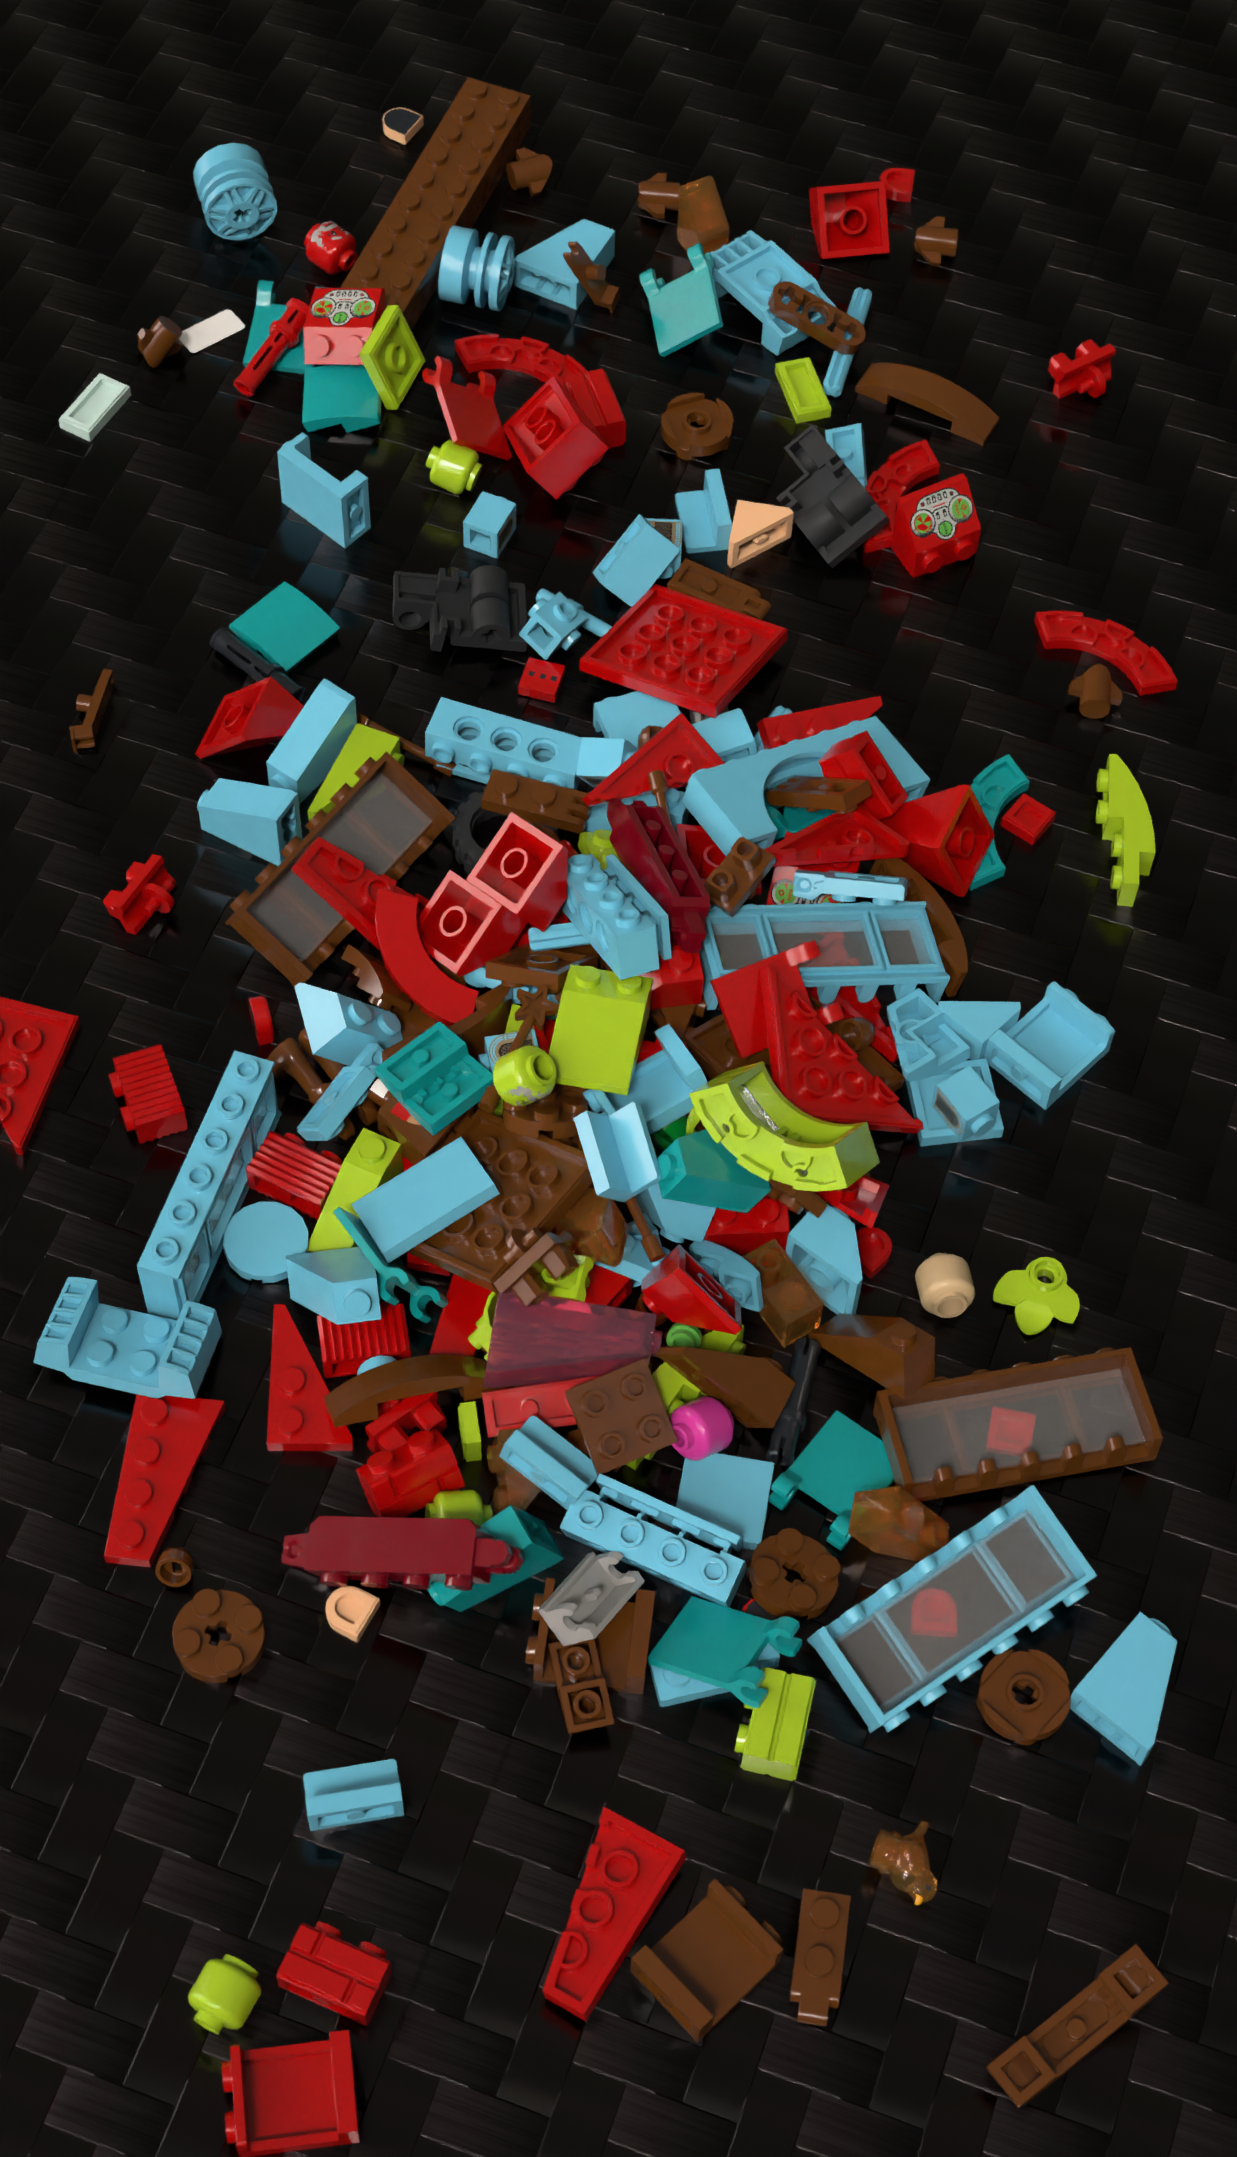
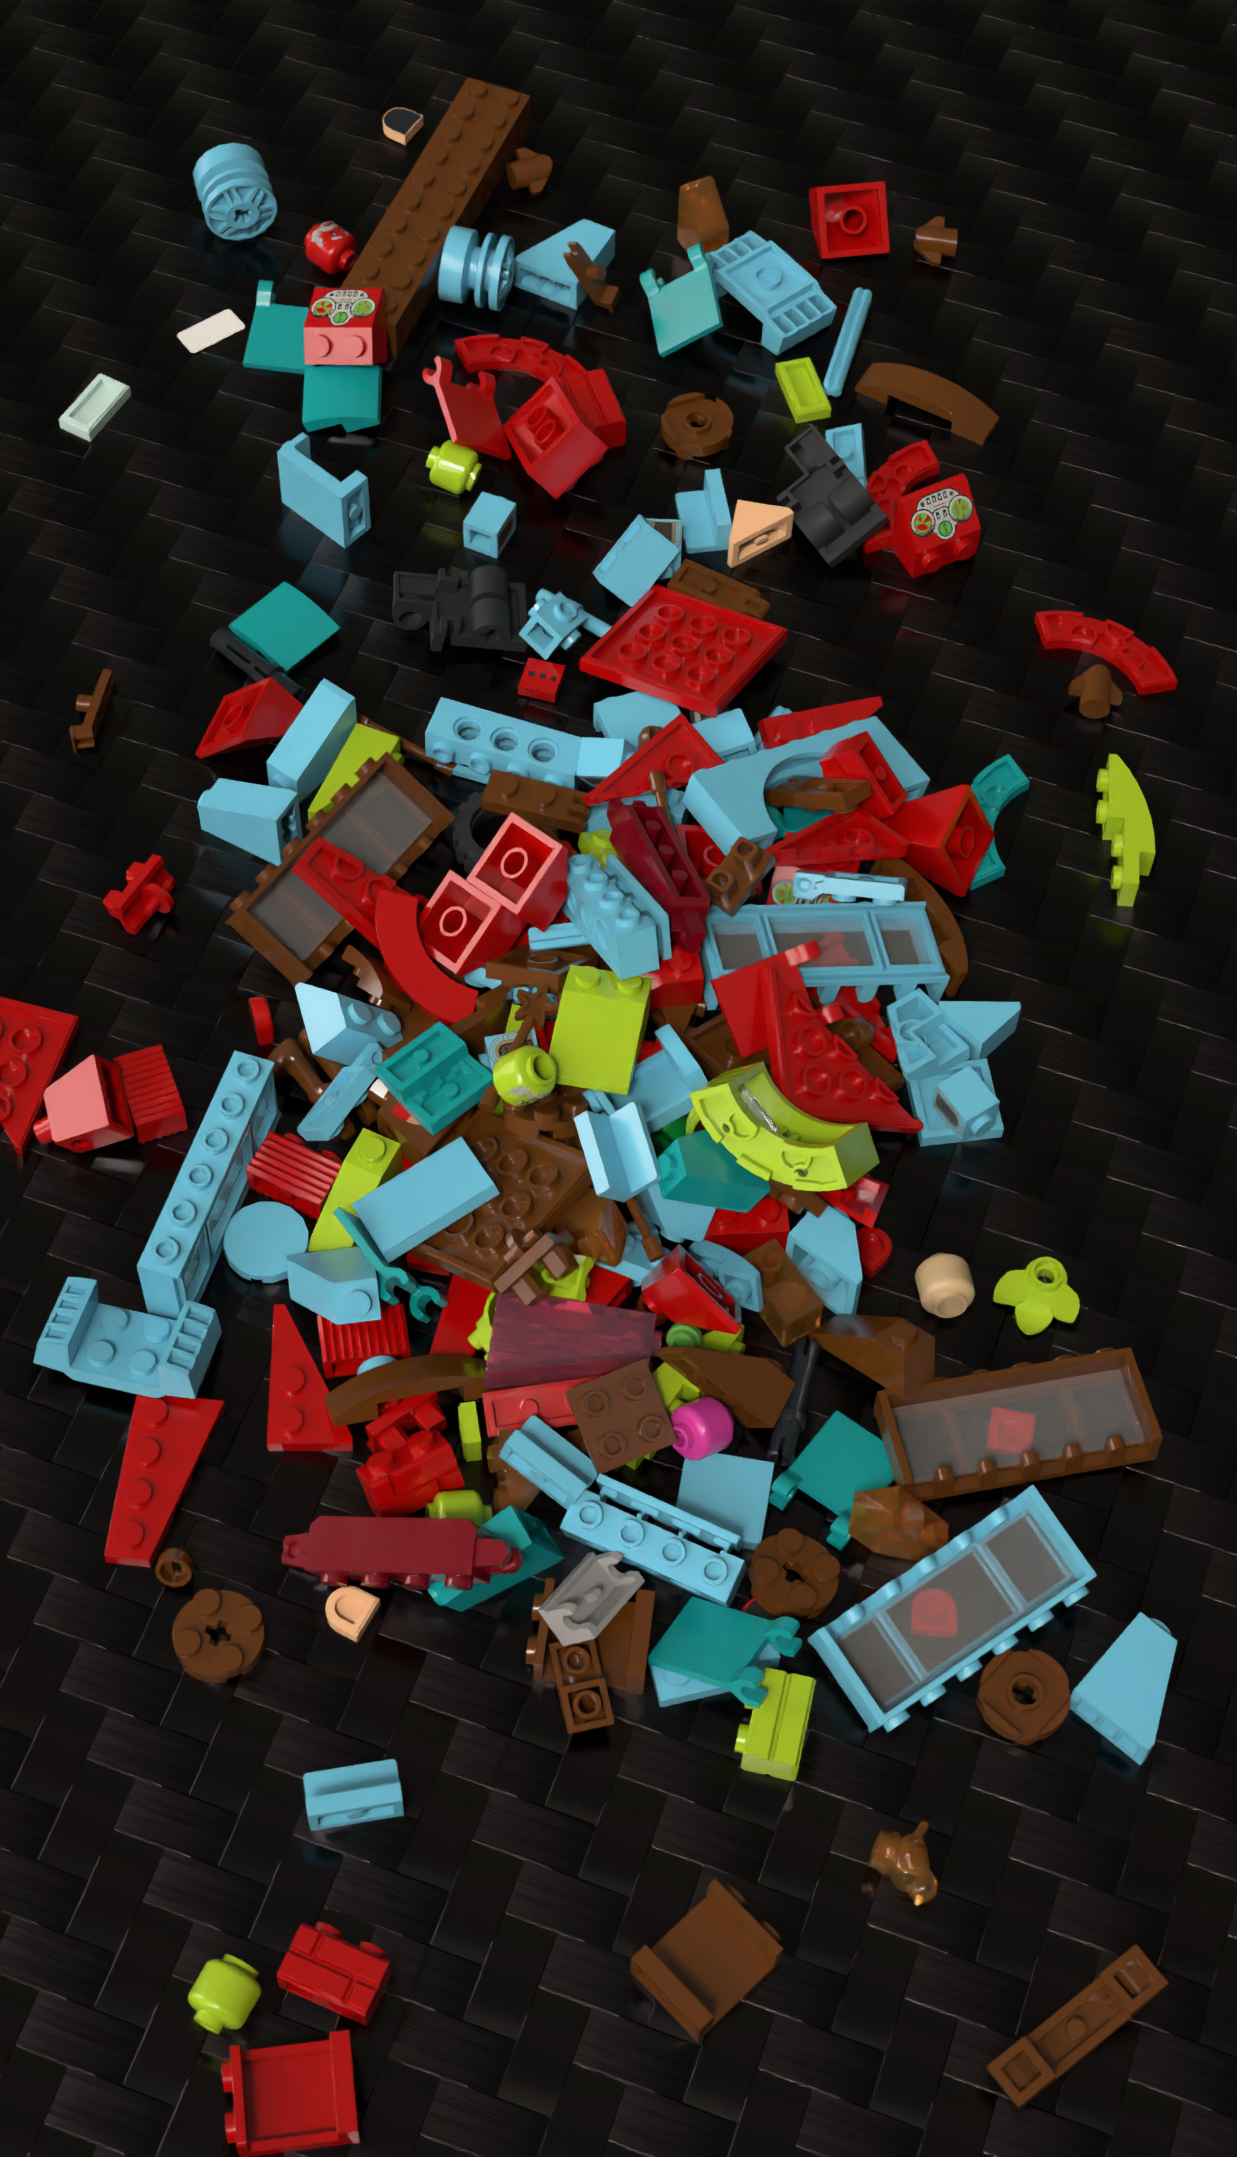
reddish brown piece [137,316,183,368] -> none
red pin [233,298,309,397] -> none
lime tile [359,305,425,410] -> none
red wing [543,1807,686,2021] -> none
reddish brown piece [638,173,680,219] -> none
reddish brown beam [768,281,866,355] -> none
reddish brown hinge [789,1888,851,2026] -> none
red tile [879,168,915,203] -> none
medium azure panel [984,981,1115,1110] -> none
red tile [1000,793,1056,845] -> none
red hips [1048,339,1116,399] -> none
none -> torso [33,1054,135,1153]

